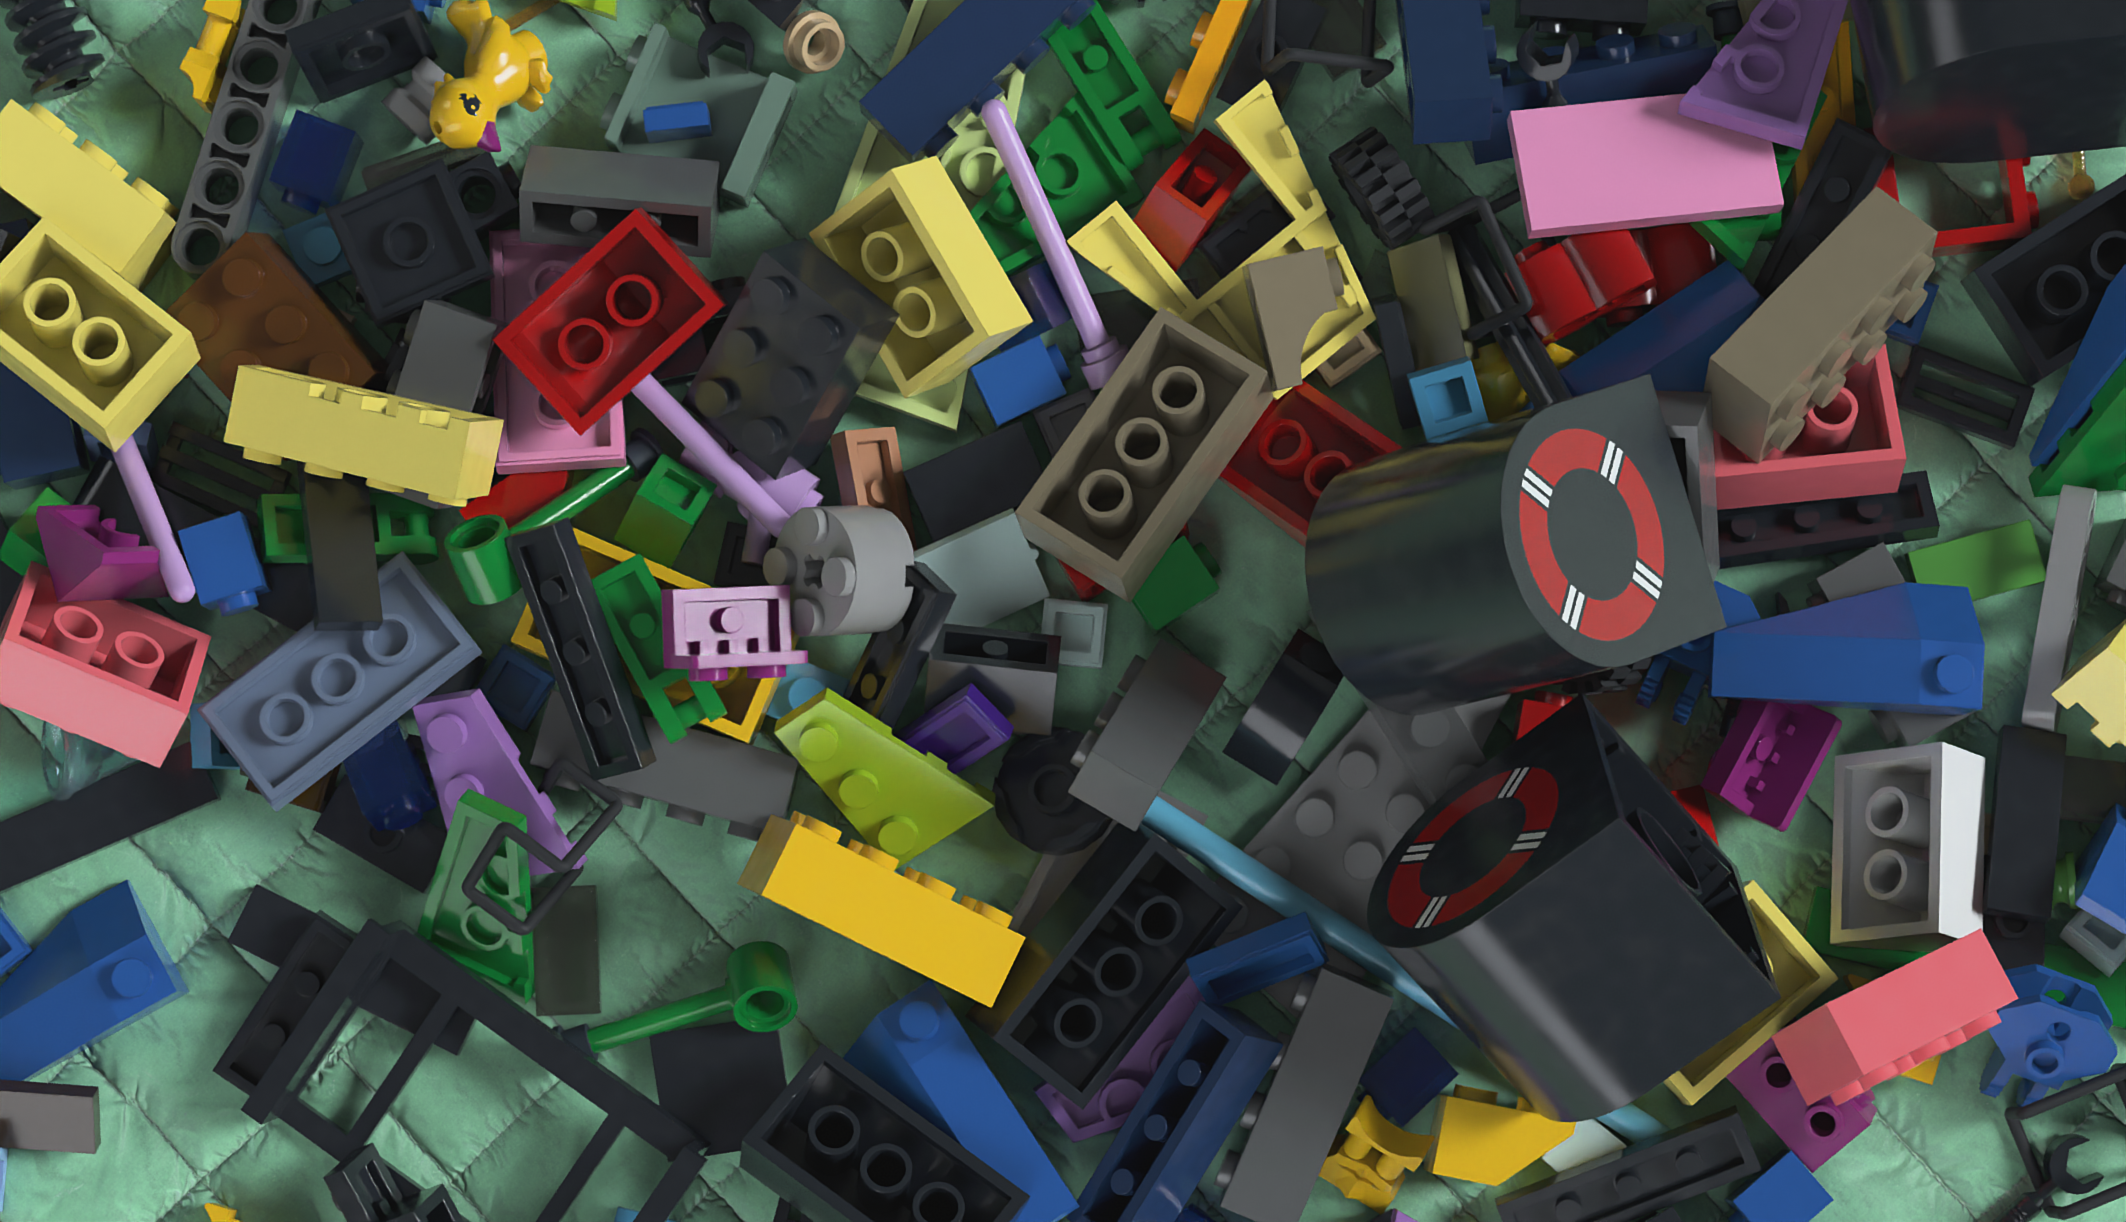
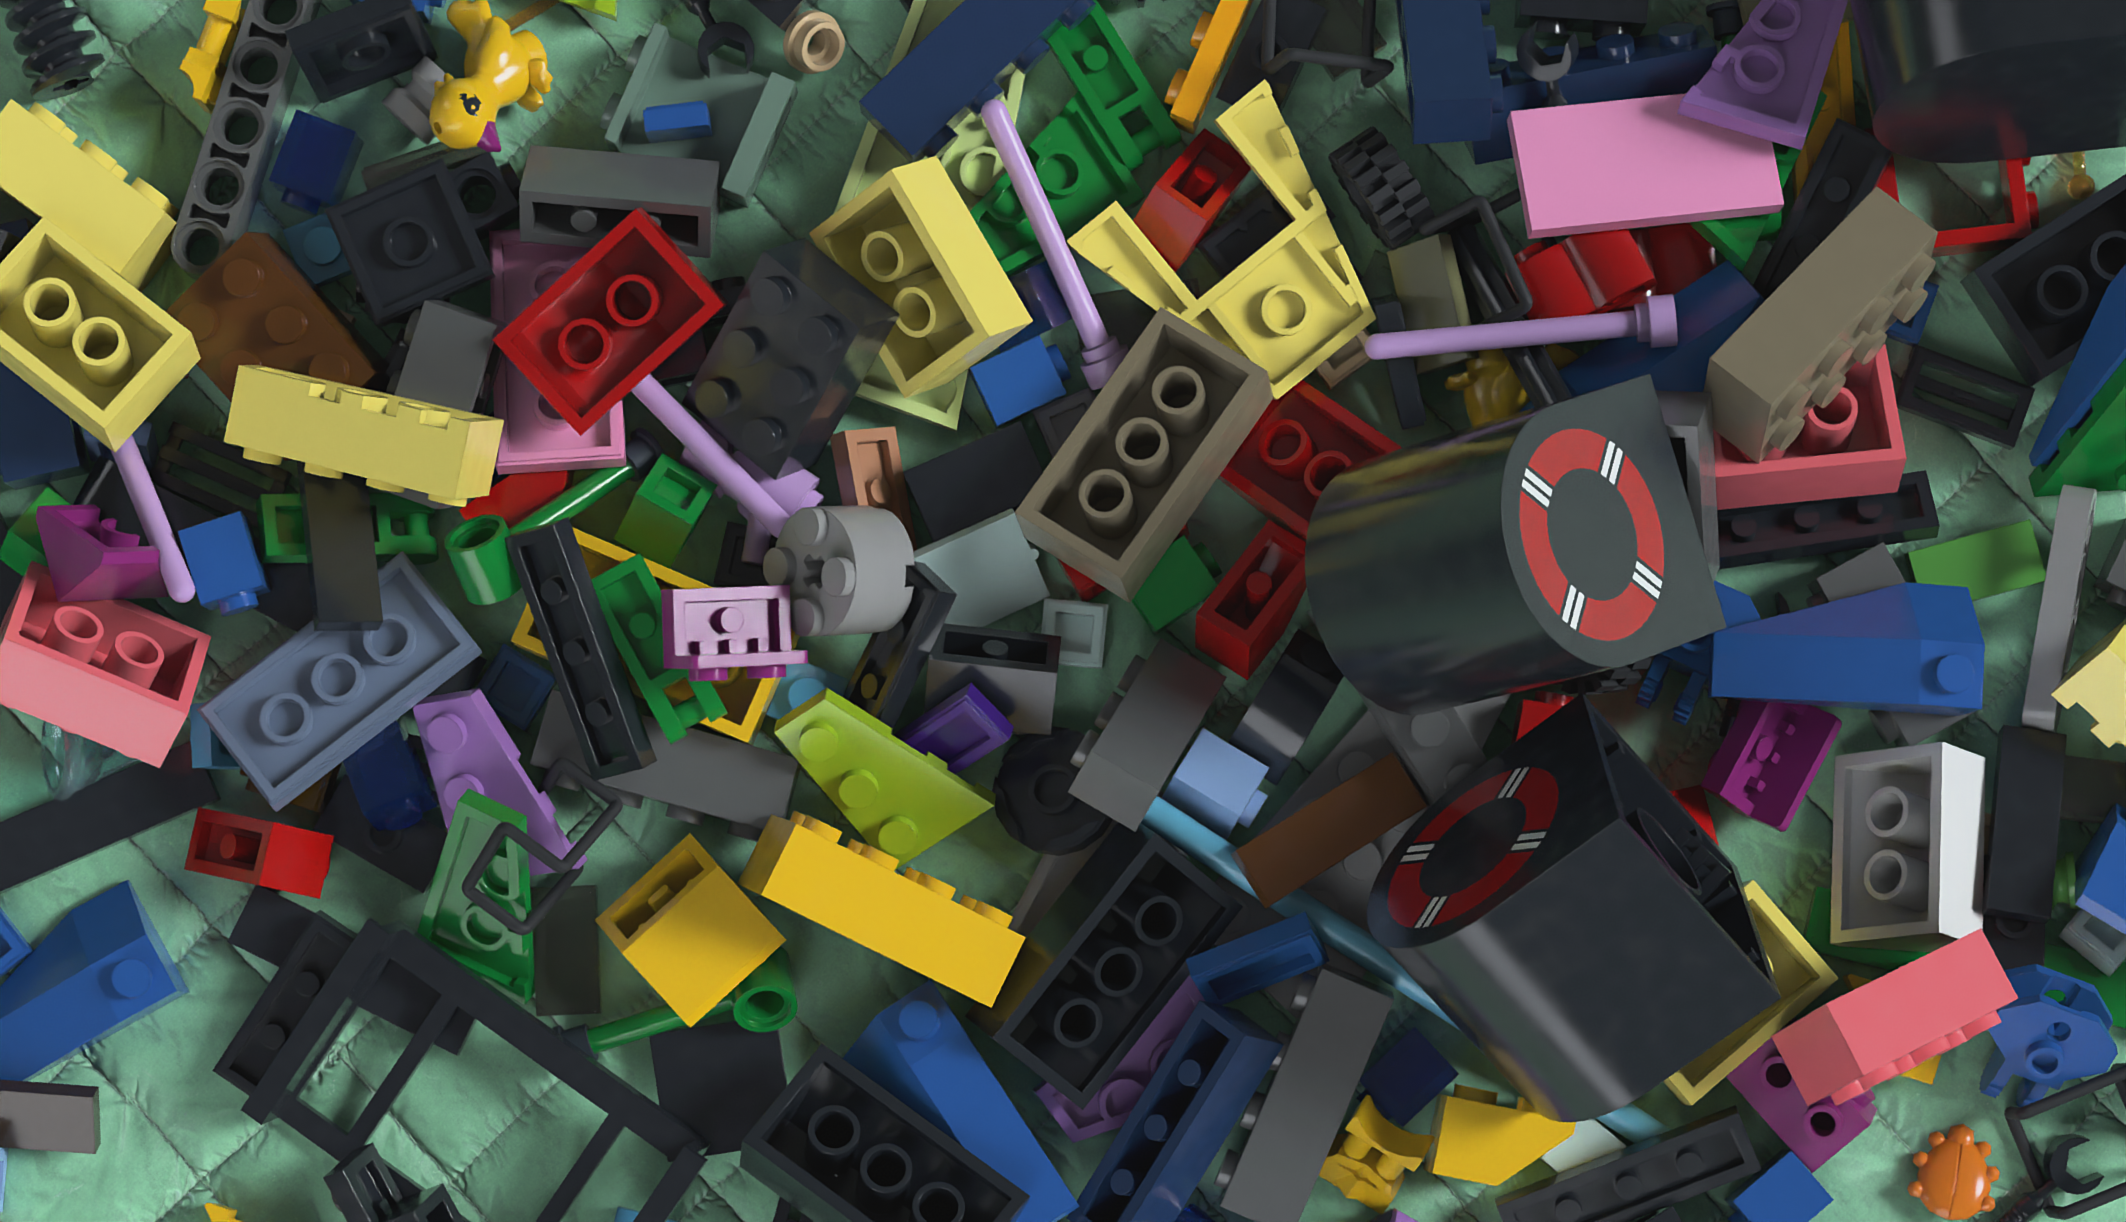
dark tan arch [1242,246,1344,392] -> none
dark azure plate [1406,356,1488,439] -> none
none -> red slope [184,808,334,899]
none -> yellow slope [595,833,786,1028]
none -> light blue brick [1161,728,1269,840]
none -> red slope [1195,520,1307,680]
none -> reddish brown tile [1231,752,1427,909]
none -> lavender piece [1364,294,1678,360]
none -> orange piece [1907,1124,2000,1220]

